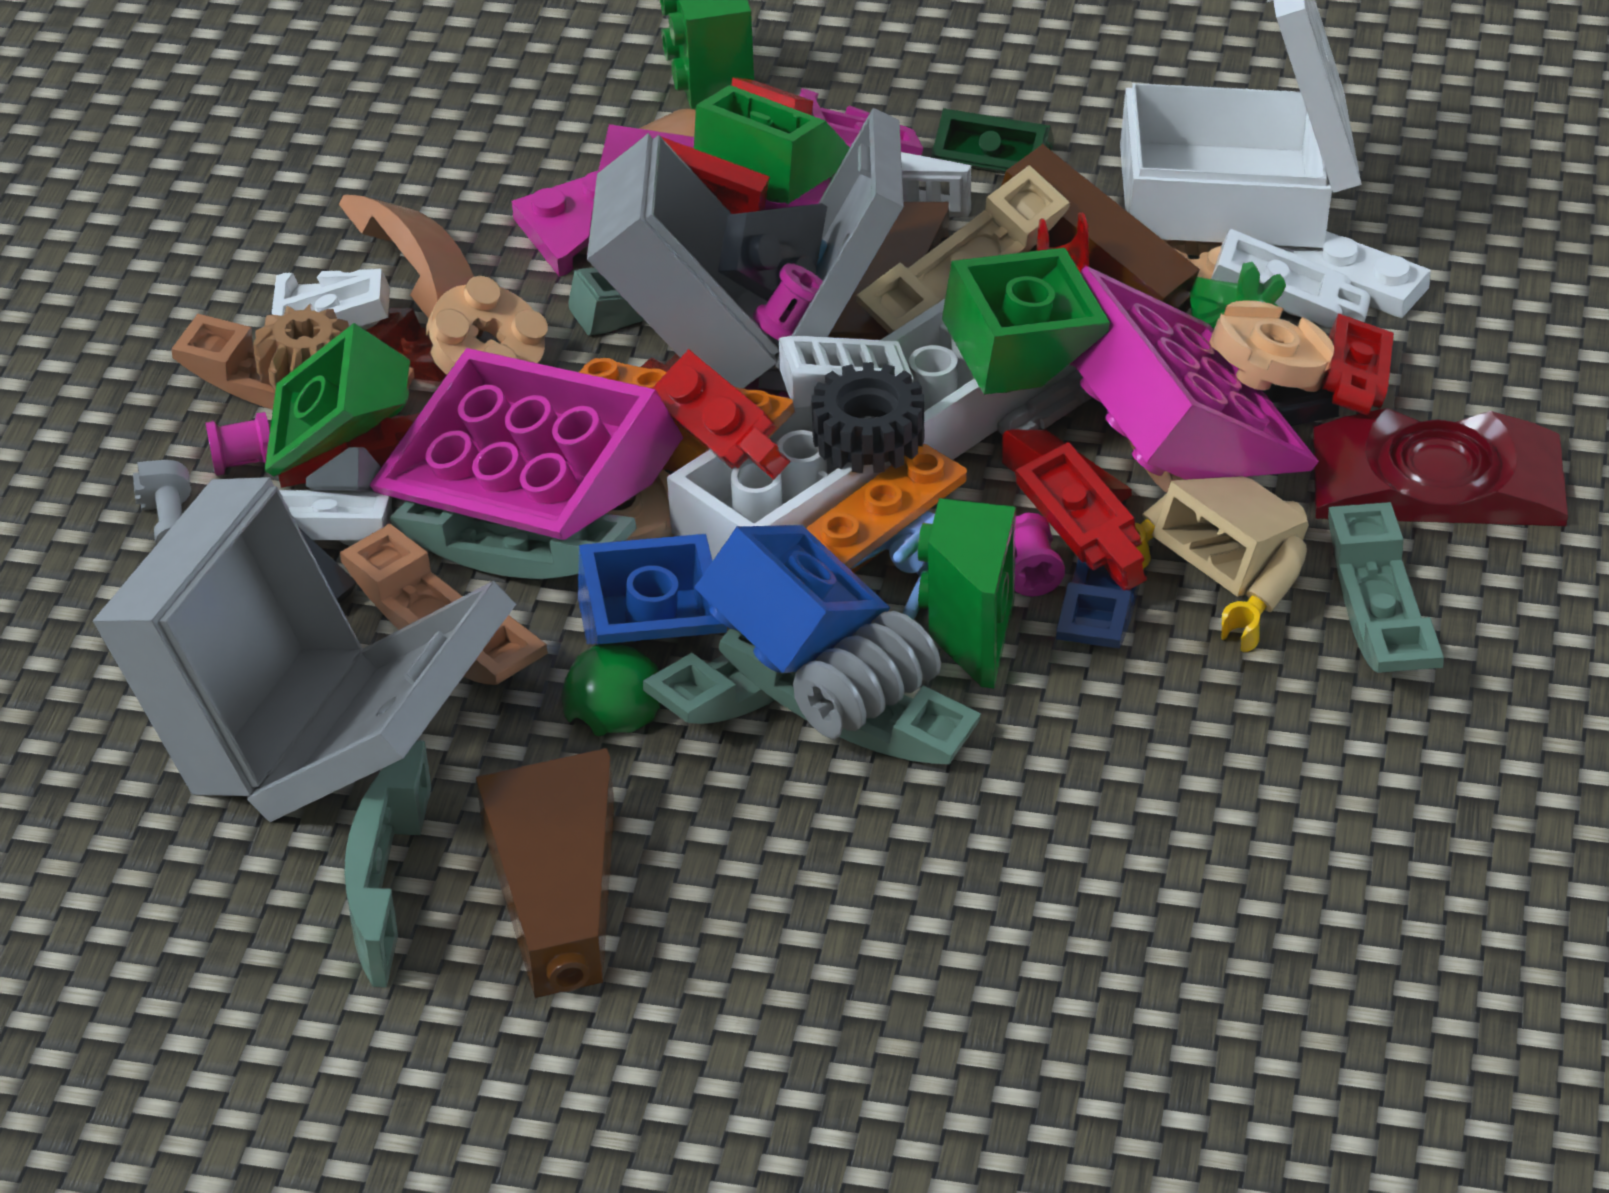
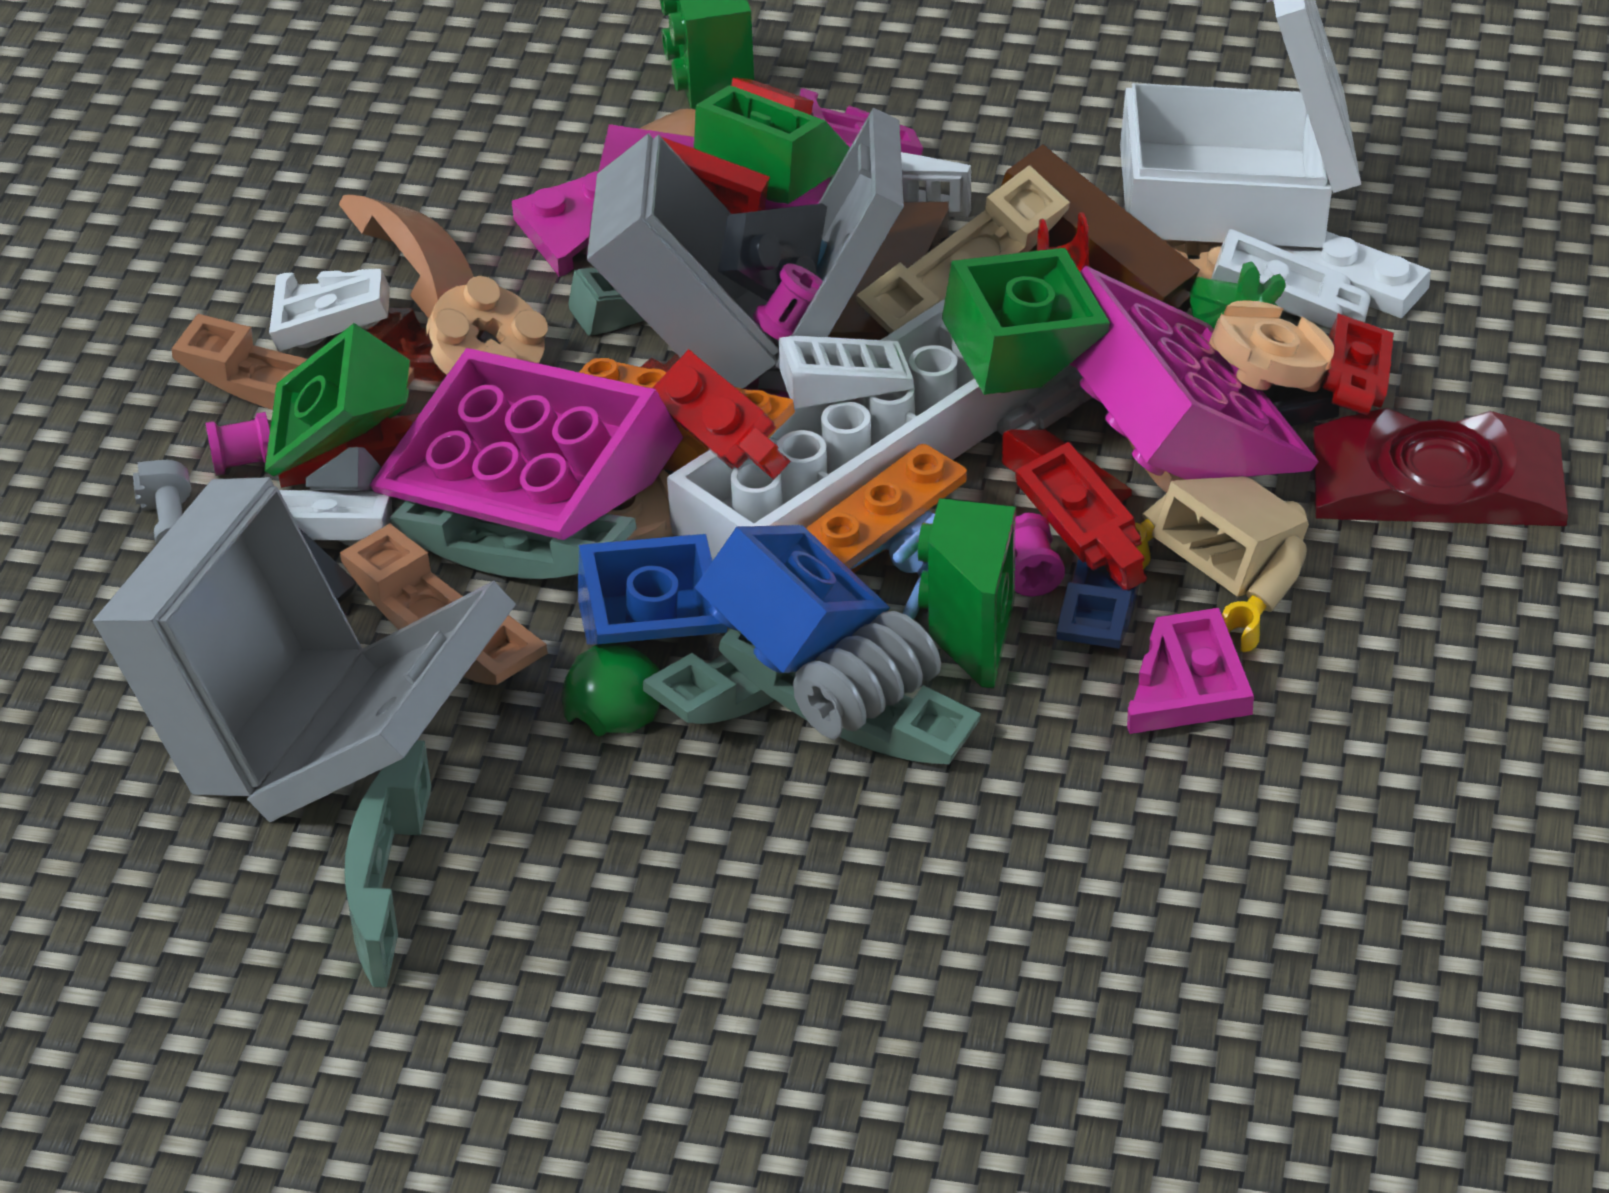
medium nougat gear [253,304,349,393] -> none
reddish brown slope [476,748,614,998] -> none
black tyre [811,362,925,473] -> none
dark green slope [931,108,1054,174] -> none
sand green slope [1328,502,1444,673] -> none
none -> dark pink wing [1127,608,1254,734]

